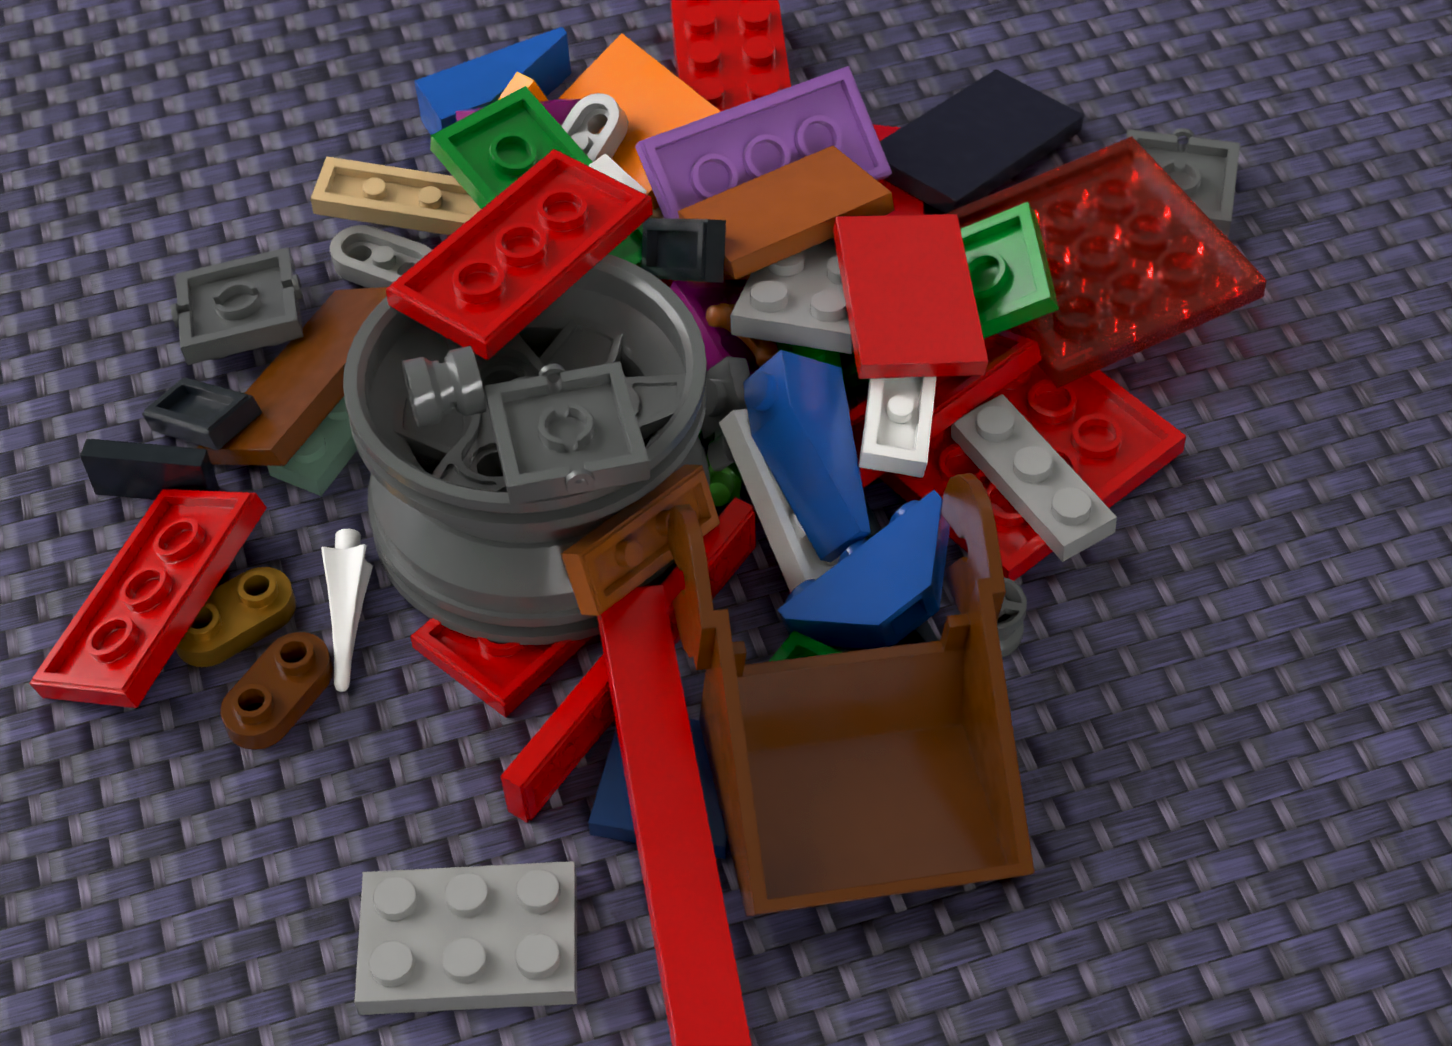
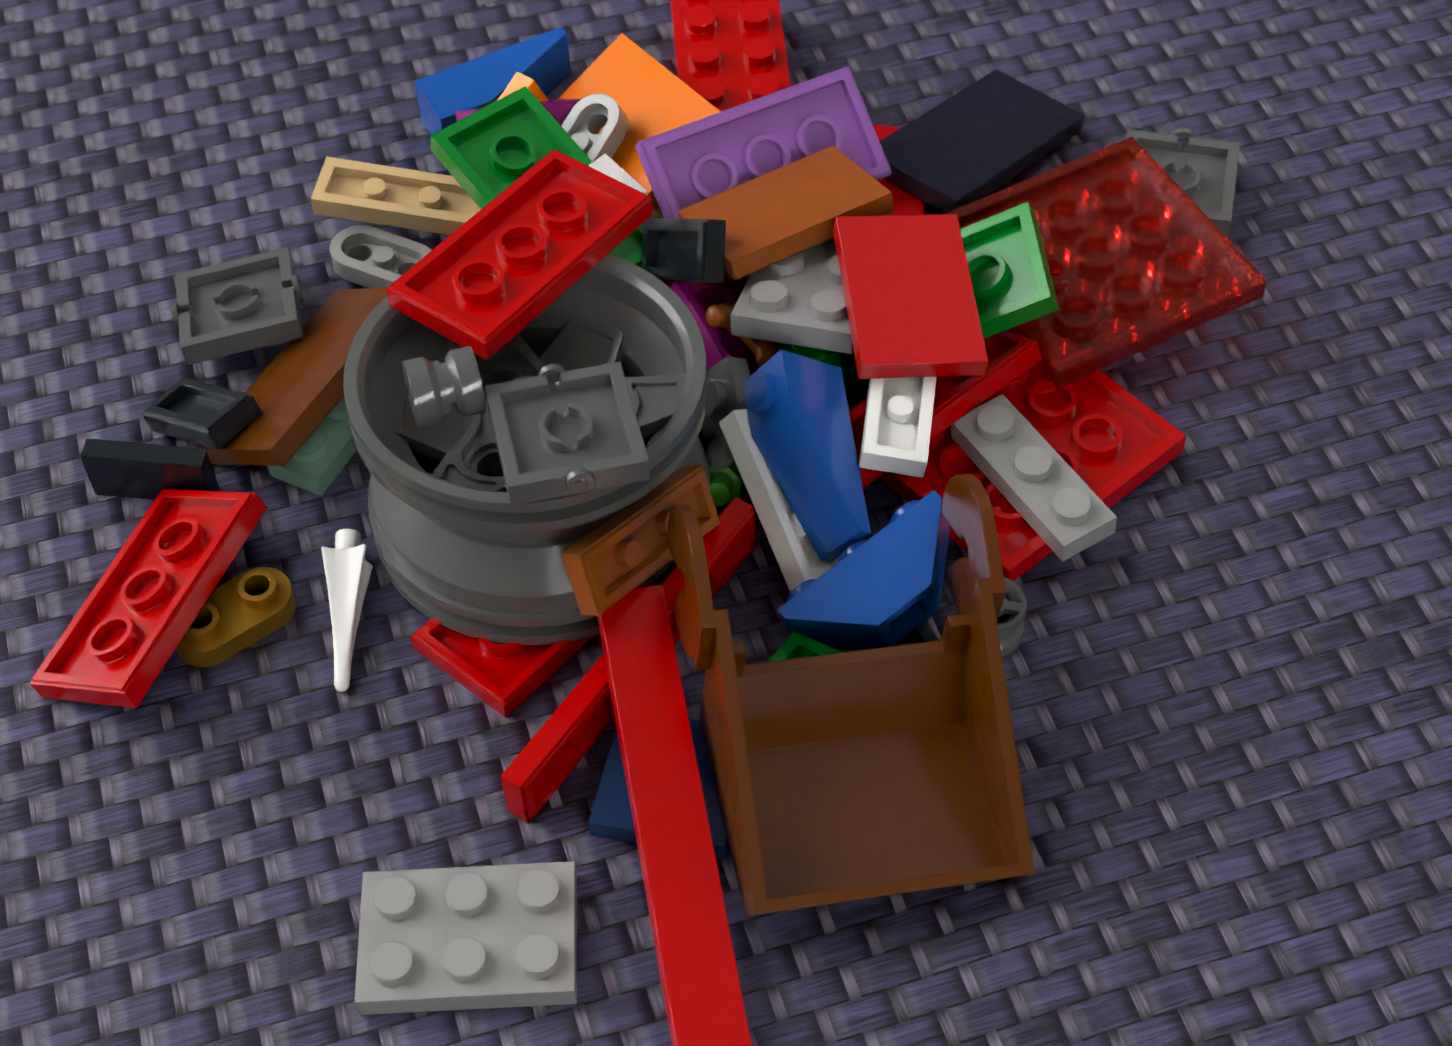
reddish brown plate [220,632,333,750] -> none

